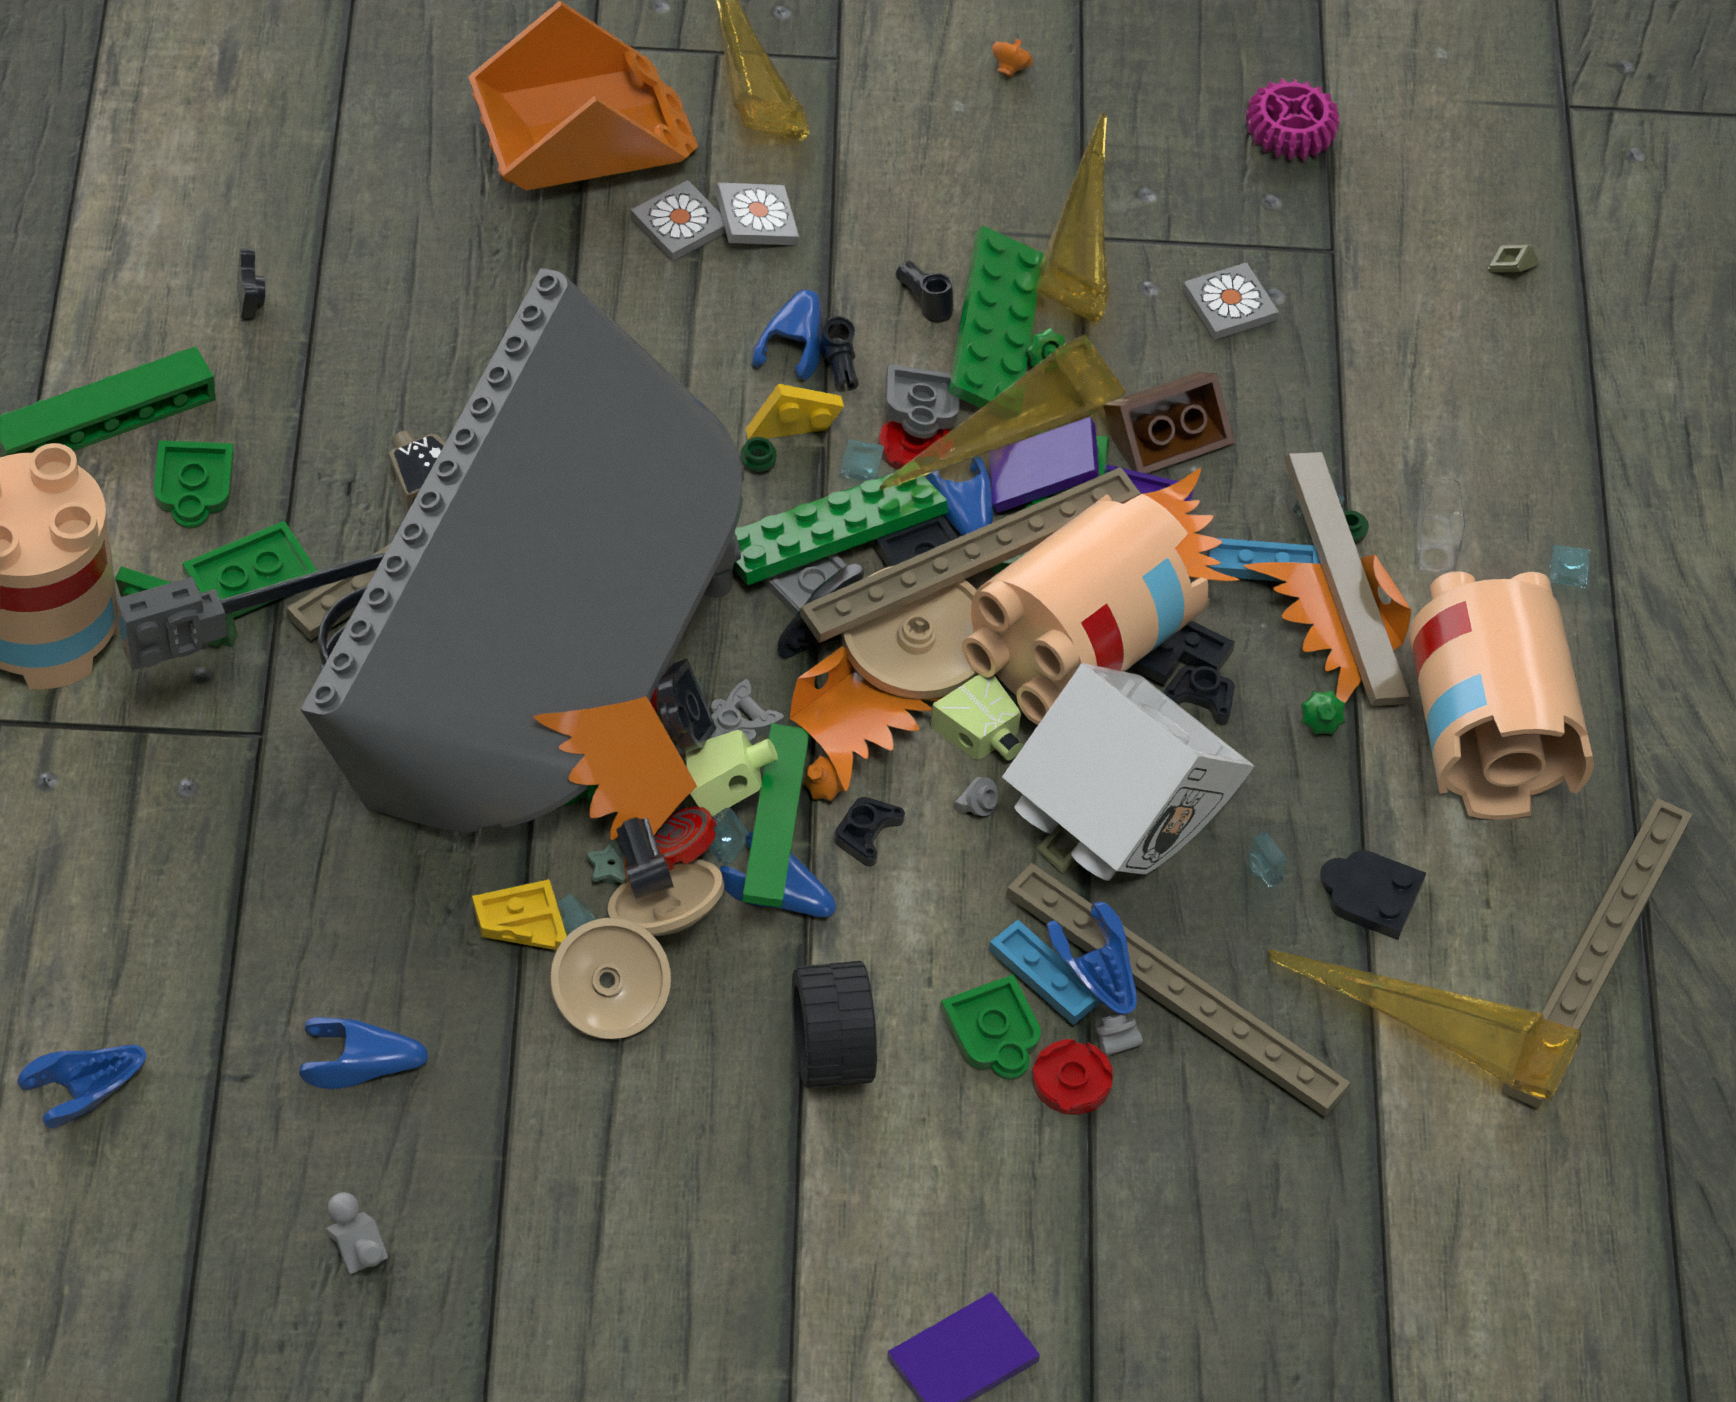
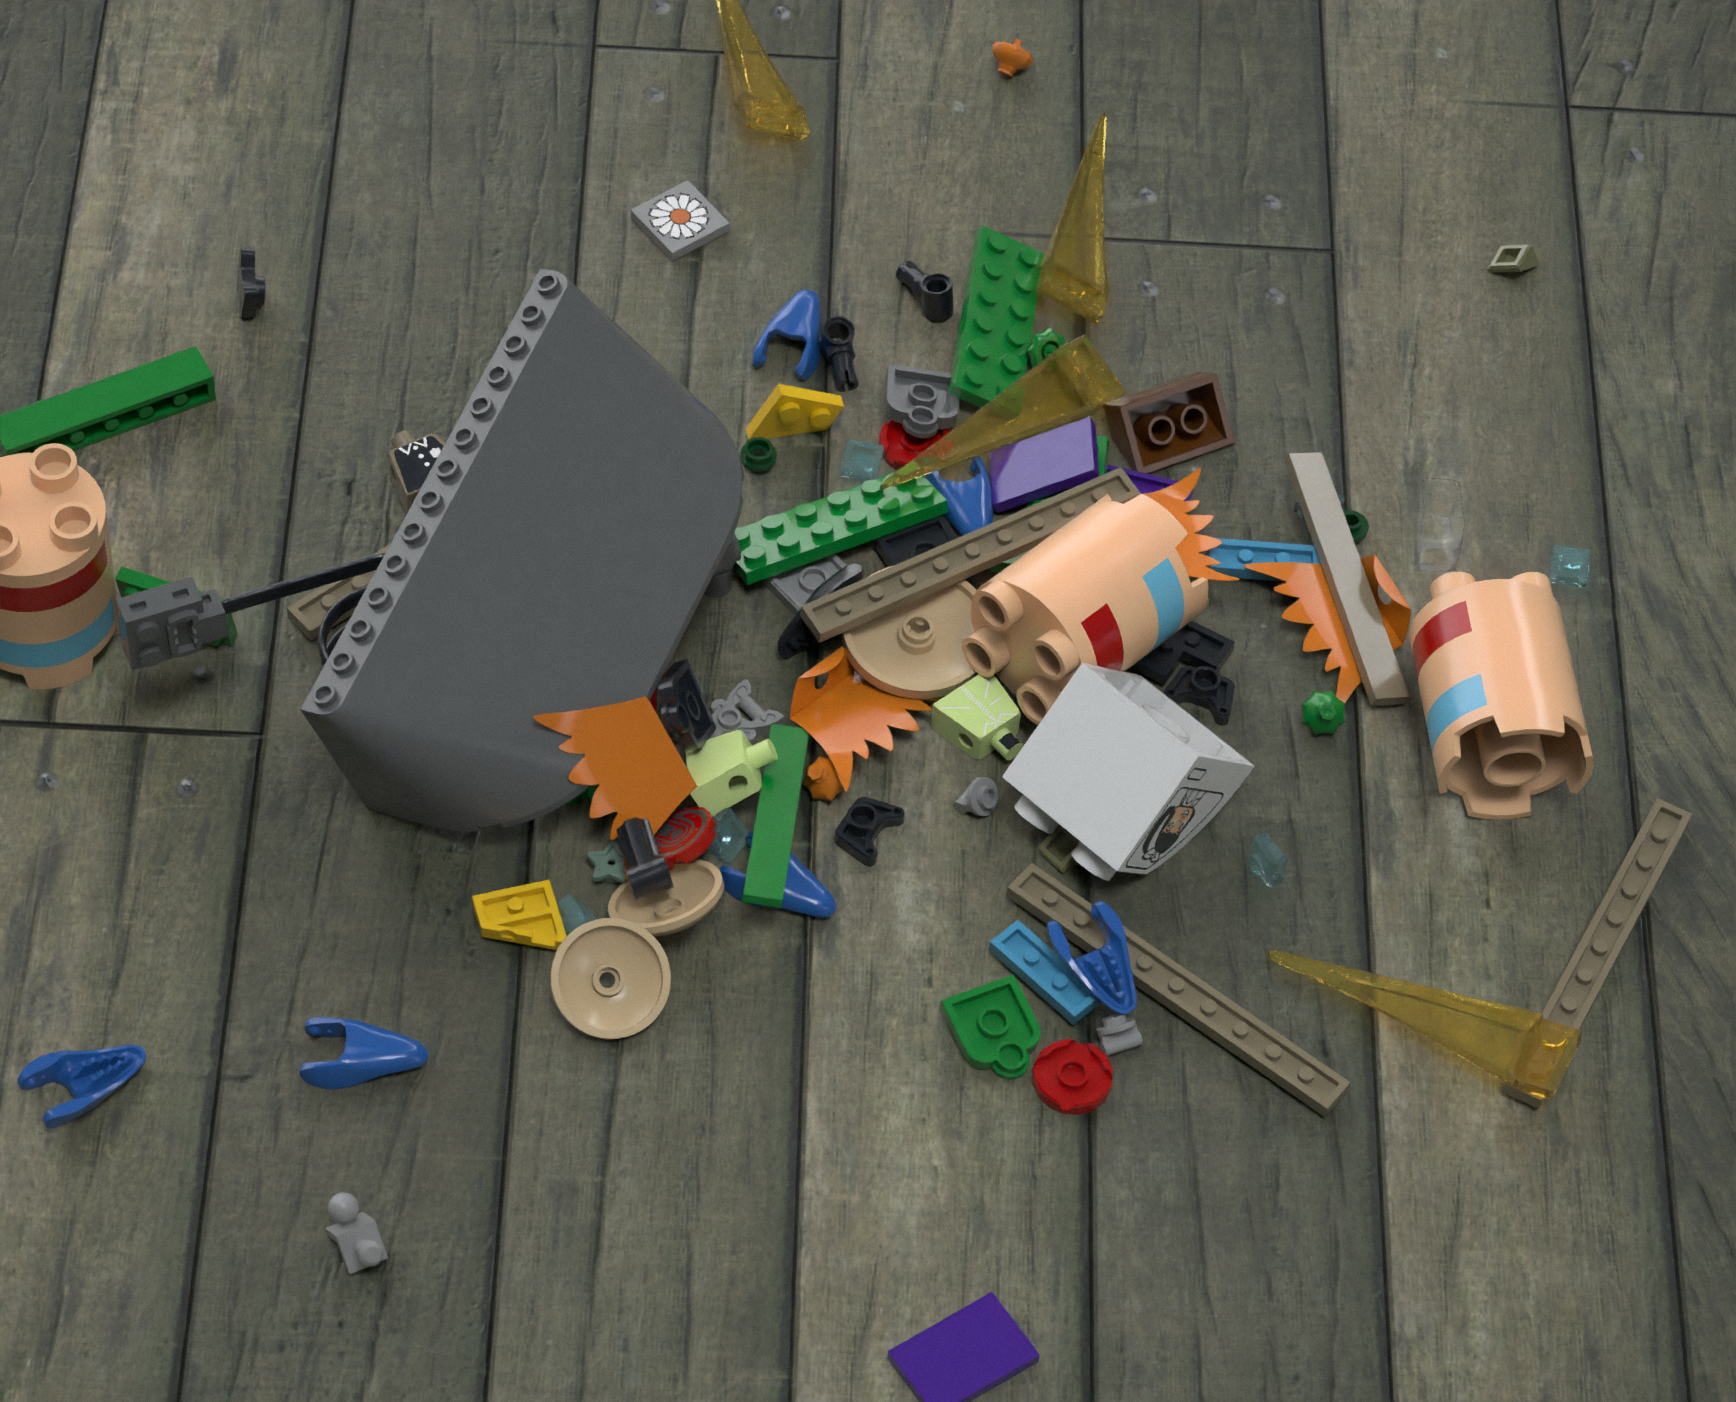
green plate [154,440,234,529] -> none
green plate [182,520,317,618] -> none
orange windscreen [468,1,698,191] -> none
tile [715,182,799,245] -> none
black tyre [792,961,877,1088] -> none
tile [1182,262,1279,340] -> none
dark pink gear [1246,78,1340,161] -> none
black plate [1320,850,1426,940] -> none

